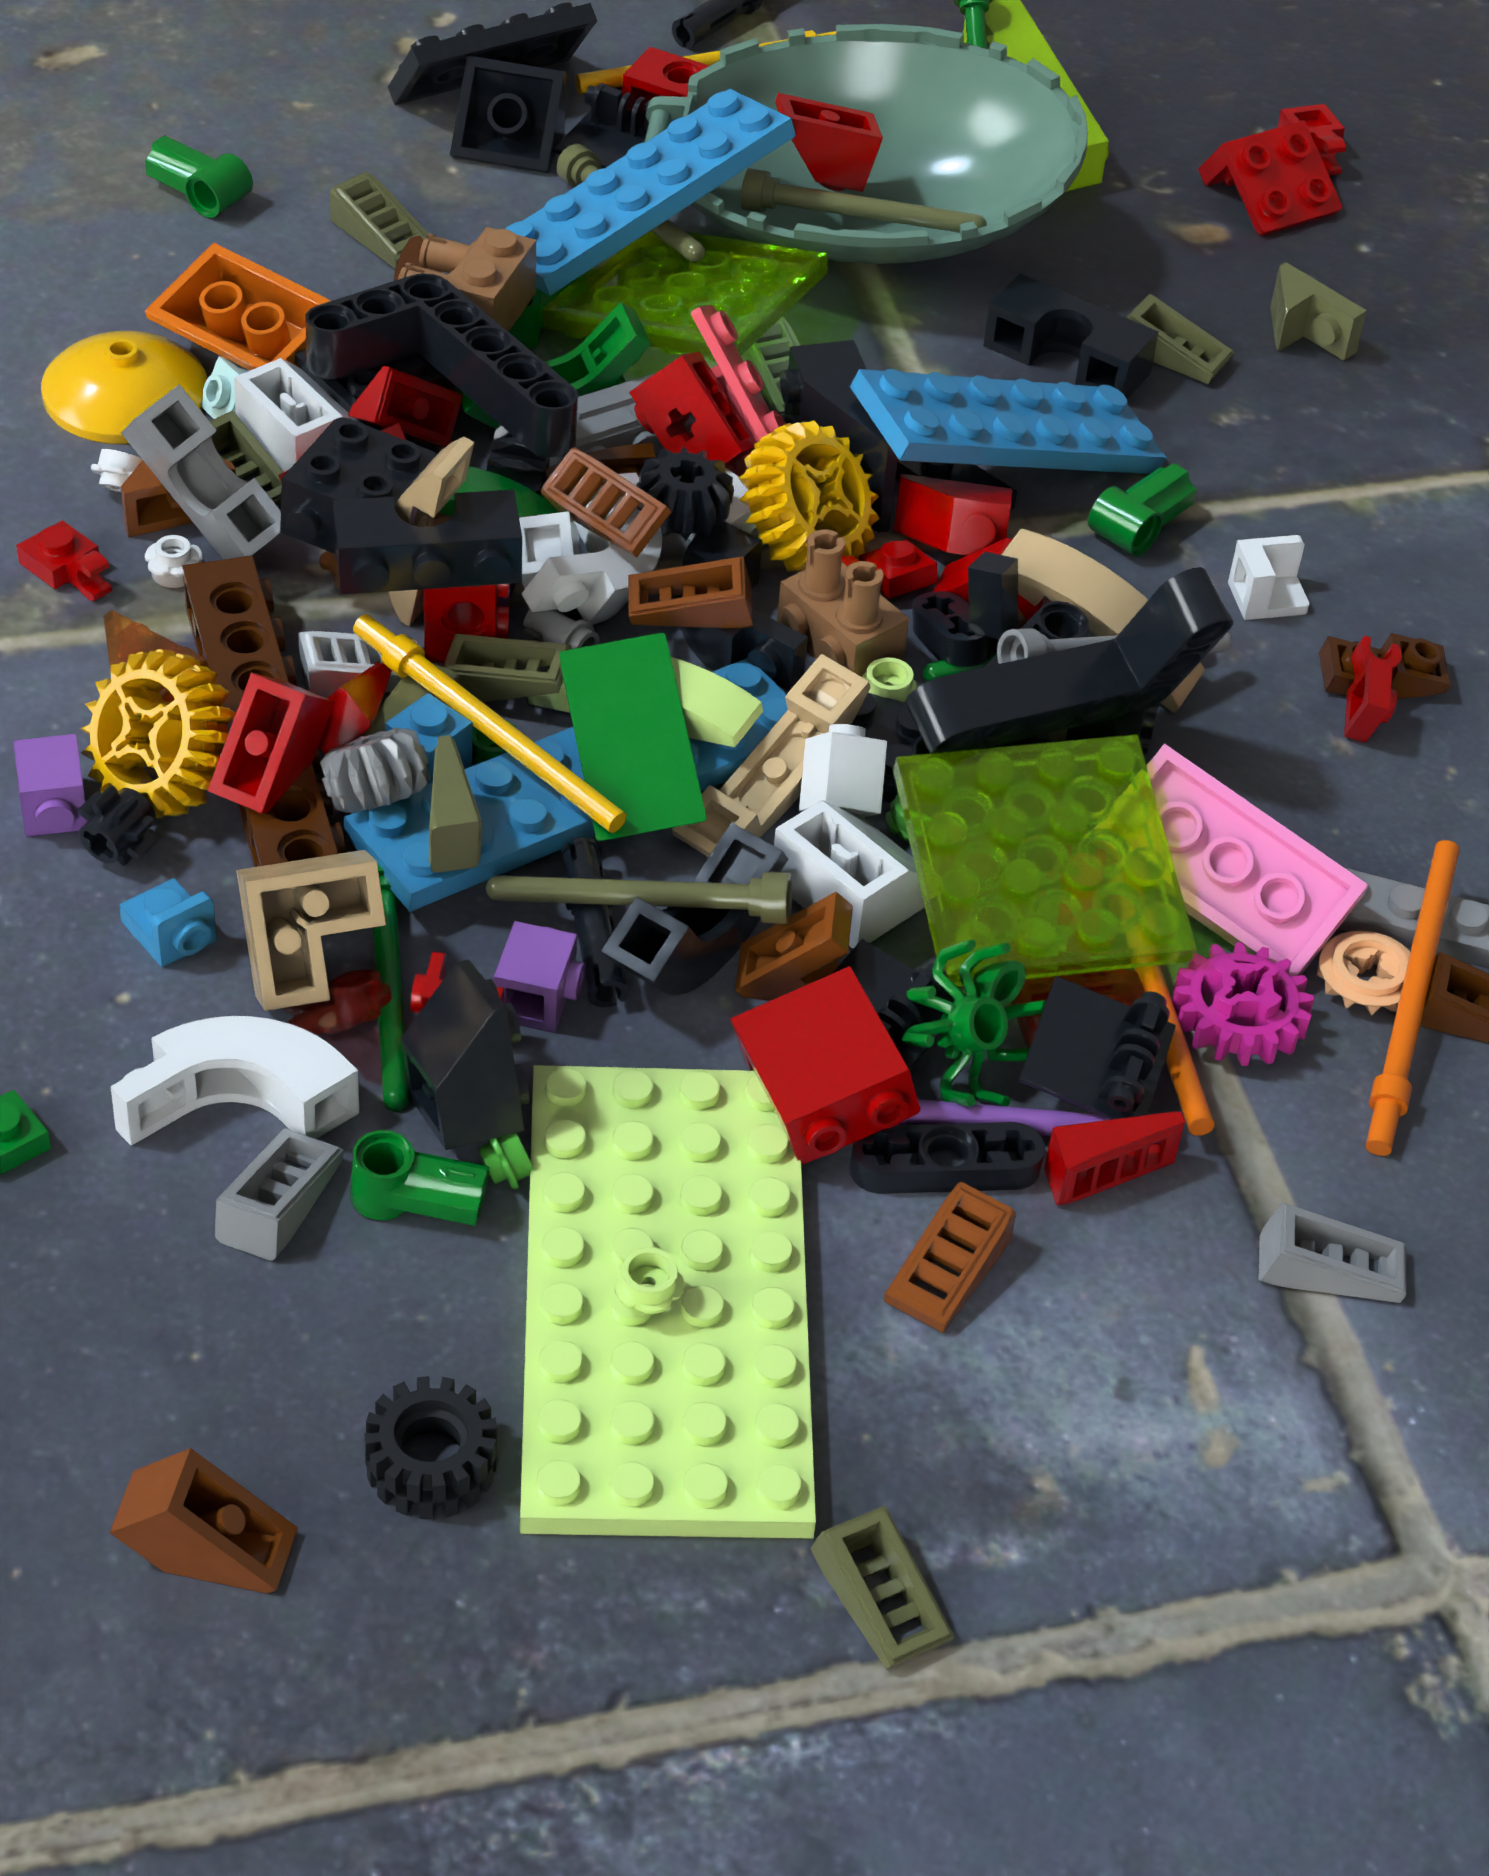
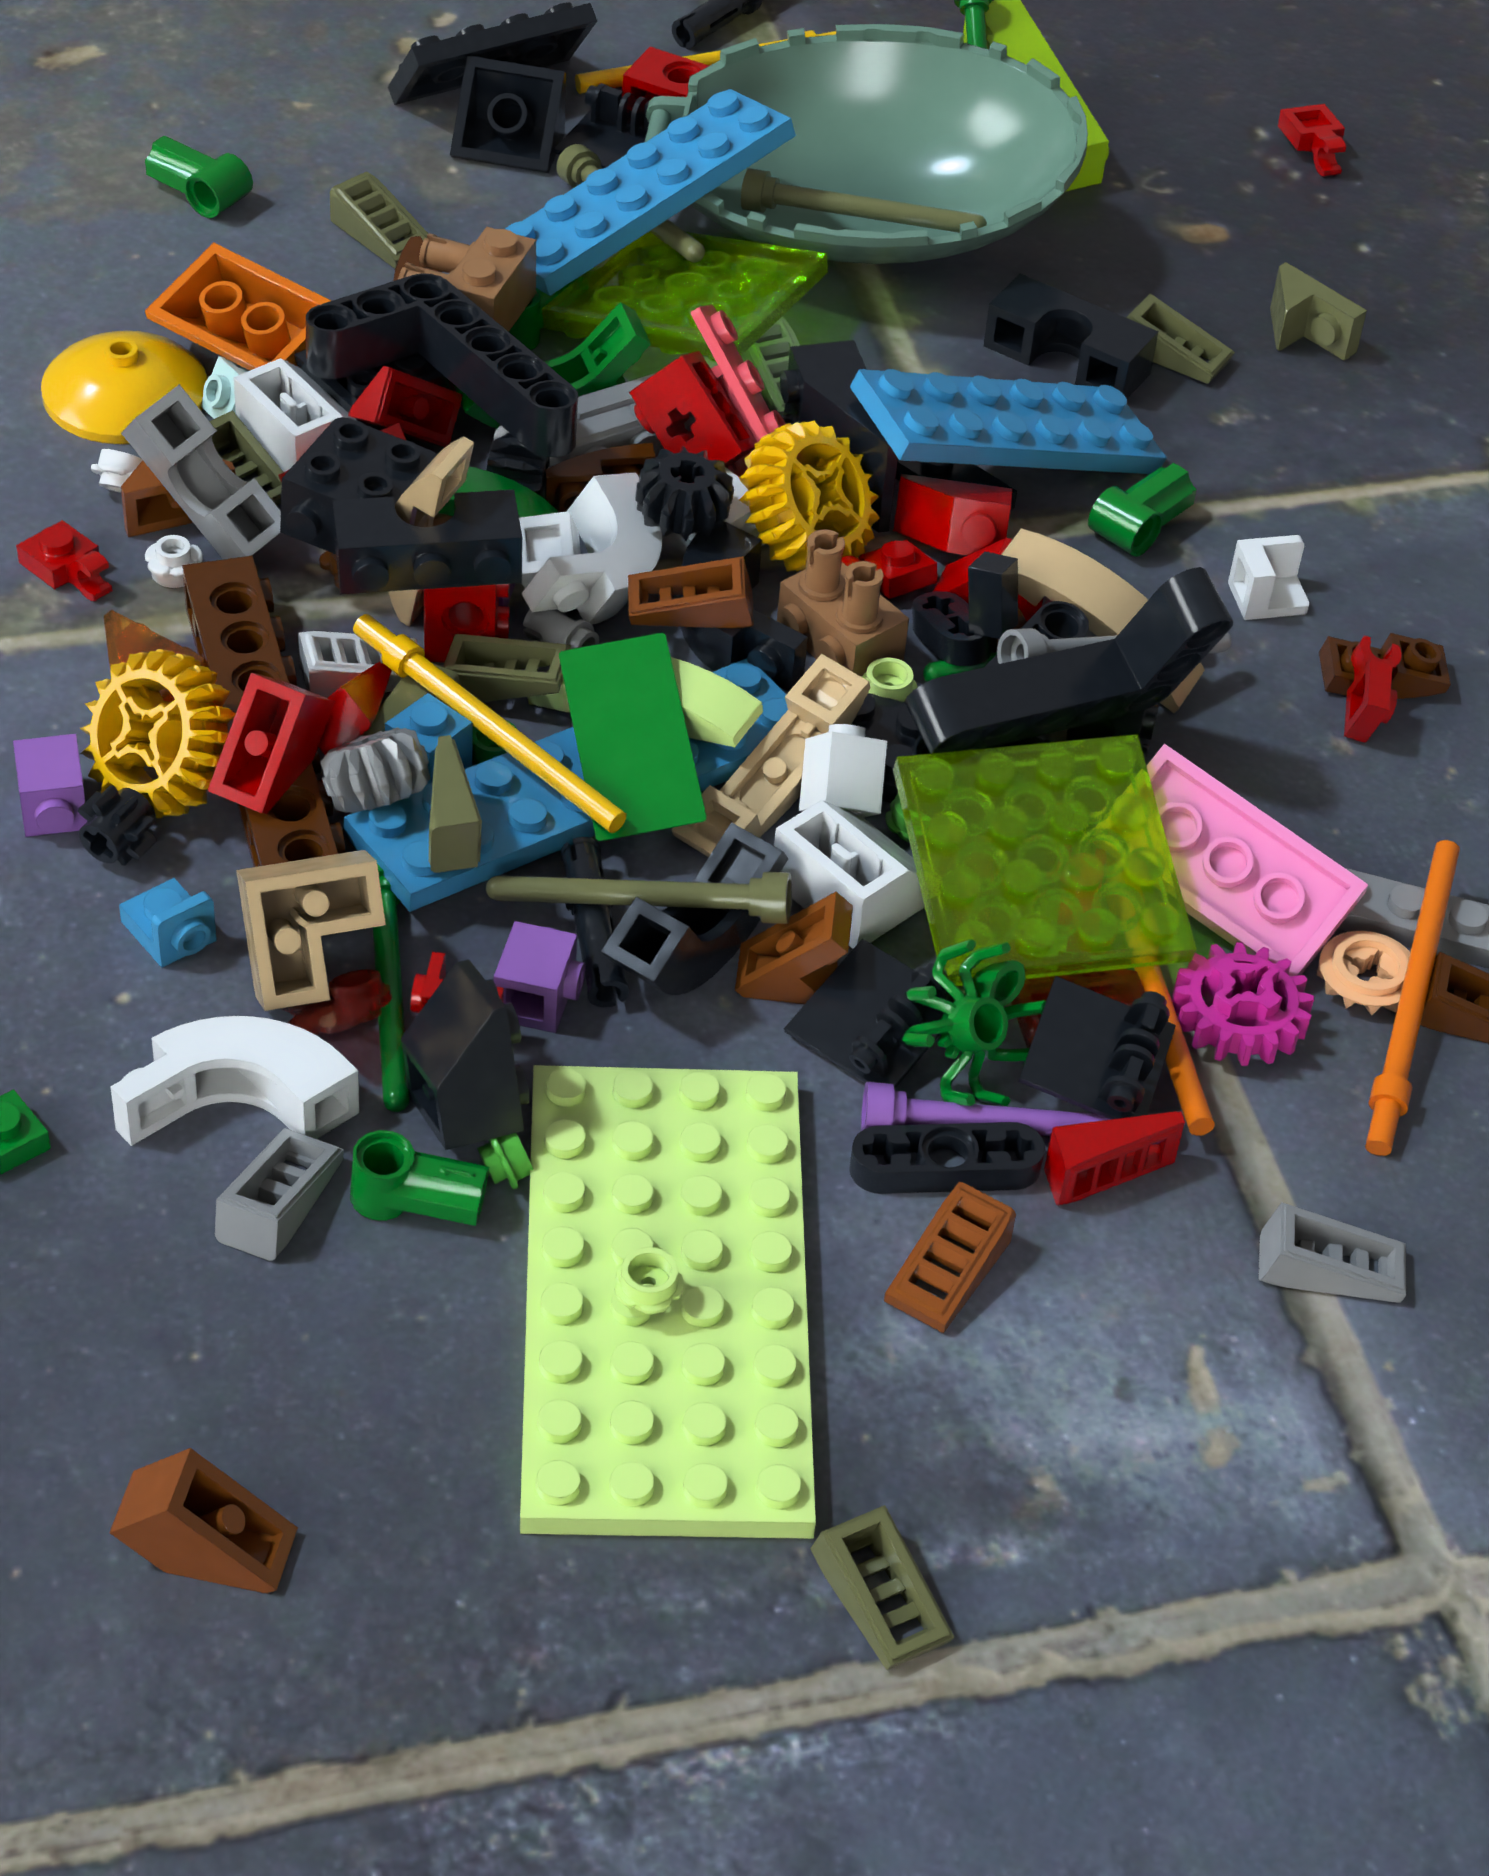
black tyre [364,1376,497,1519] -> none
dark orange slope [541,448,672,558] -> none
red panel [730,966,921,1165] -> none
red slope [775,93,883,192] -> none
red bracket [1198,120,1342,236] -> none

